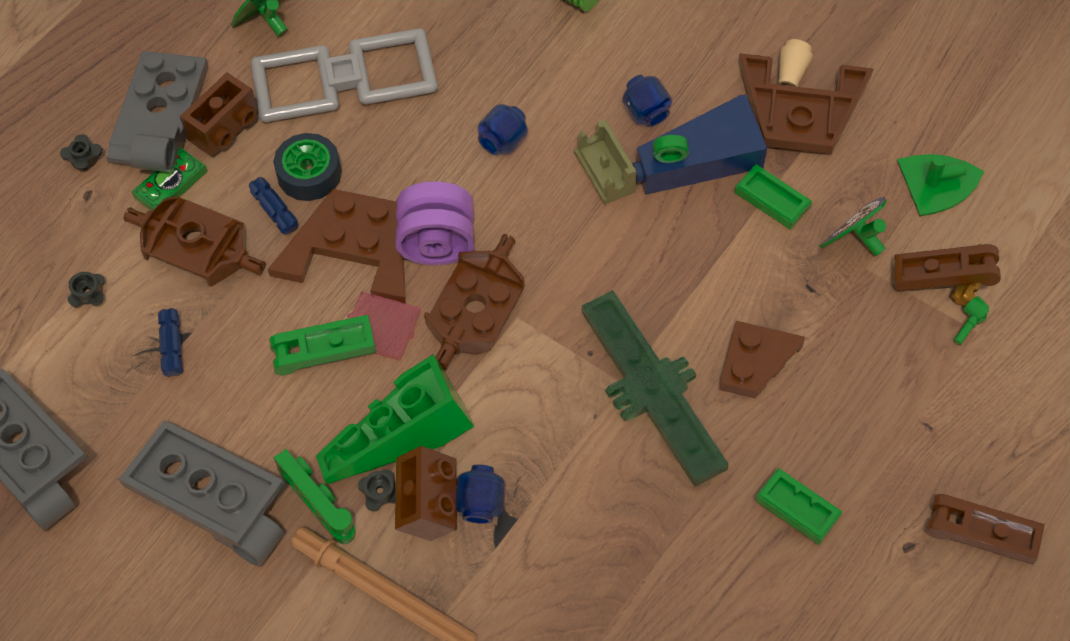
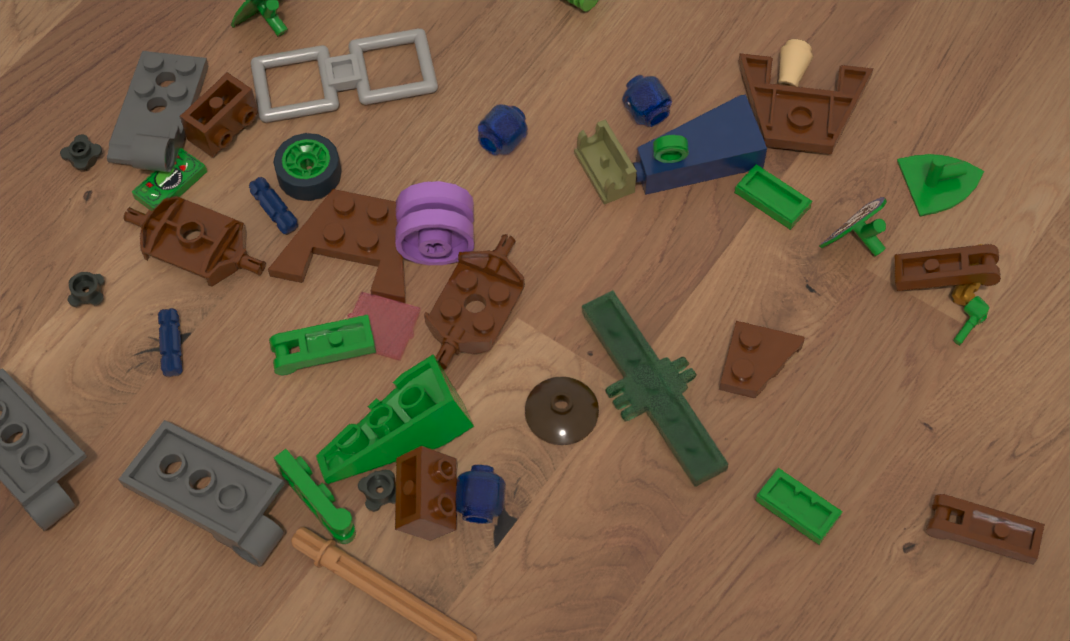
none -> dark brown dish [525,377,599,445]

